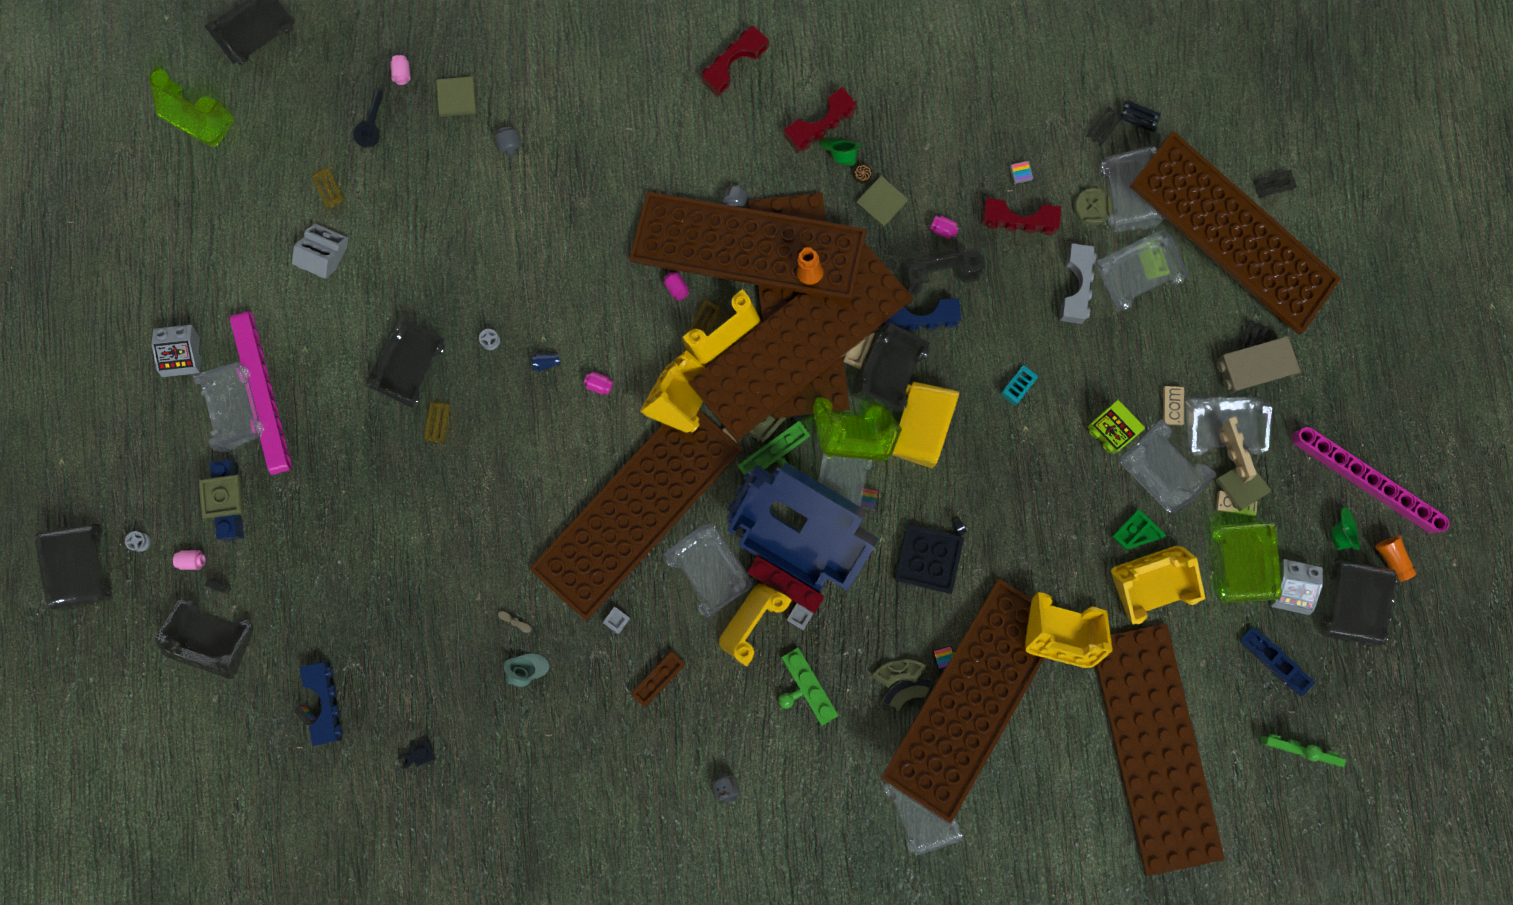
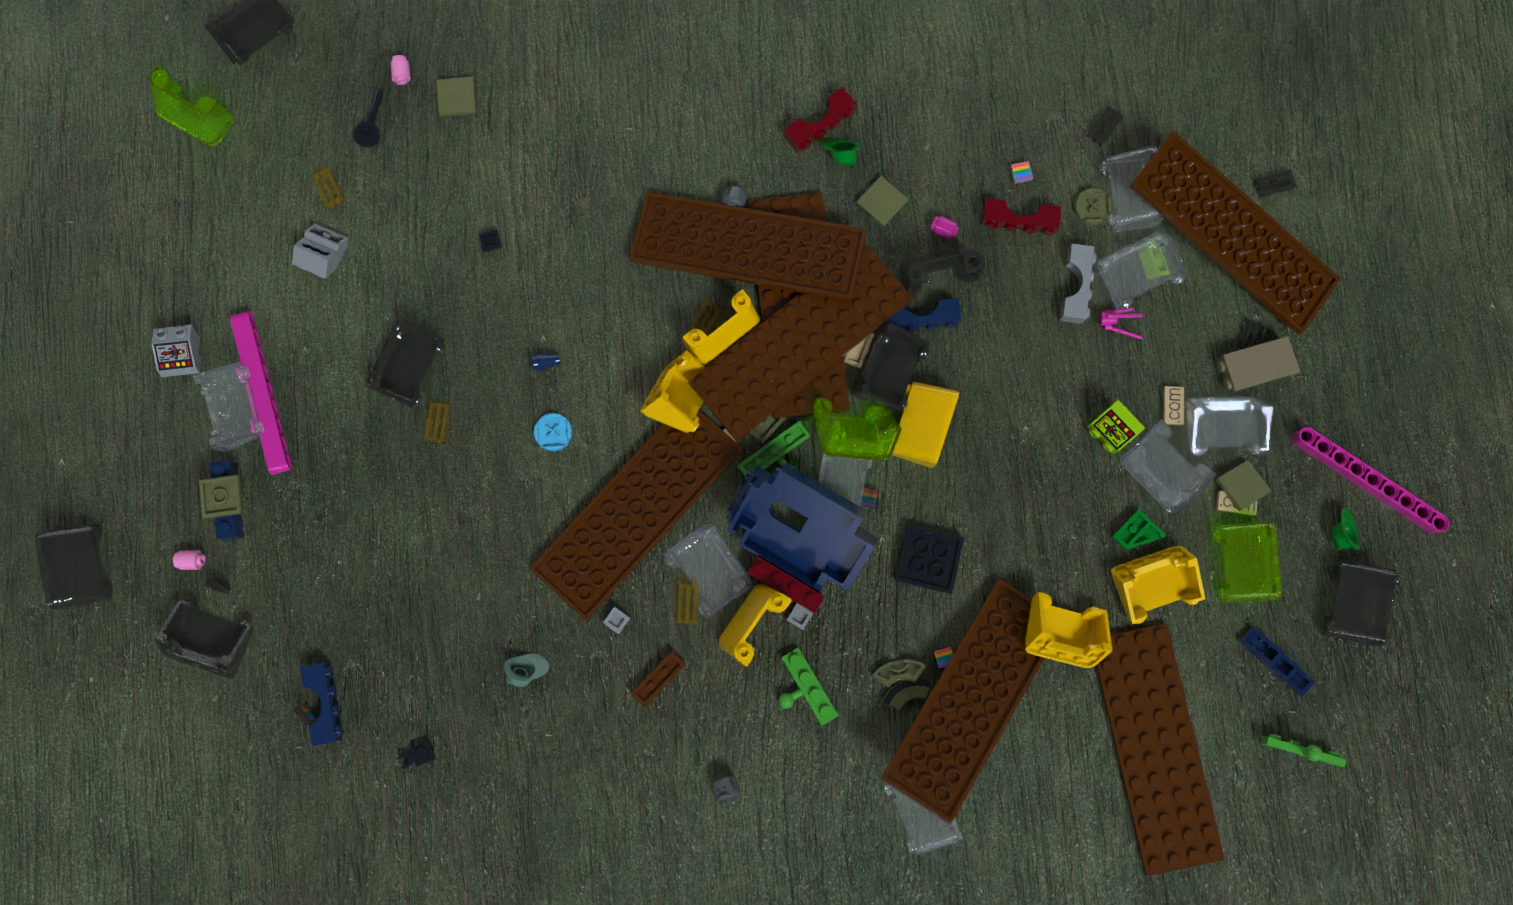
light grey wheel [125,531,151,552] -> none
light grey wheel [479,329,500,350] -> none
dark grey head [495,127,521,156] -> none
dark tan piece [498,611,532,633] -> none
dark pink brick [584,371,614,395] -> none
dark pink brick [663,272,690,301] -> none
dark red arch [701,25,769,97] -> none
orange plant [797,247,824,284] -> none
tile [853,164,872,184] -> none
black tile [951,516,967,536] -> none
teal slope [1000,365,1039,406] -> none
black tile [1121,101,1161,132] -> none
tan wing [1219,416,1257,483] -> none
light grey piece [1271,559,1323,615] -> none
orange plant [1375,536,1416,582] -> none
none -> black tile [479,229,502,253]
none -> medium azure tile [534,413,573,452]
none -> clear yellow tile [677,584,699,624]
none -> dark pink plant [1100,307,1143,339]

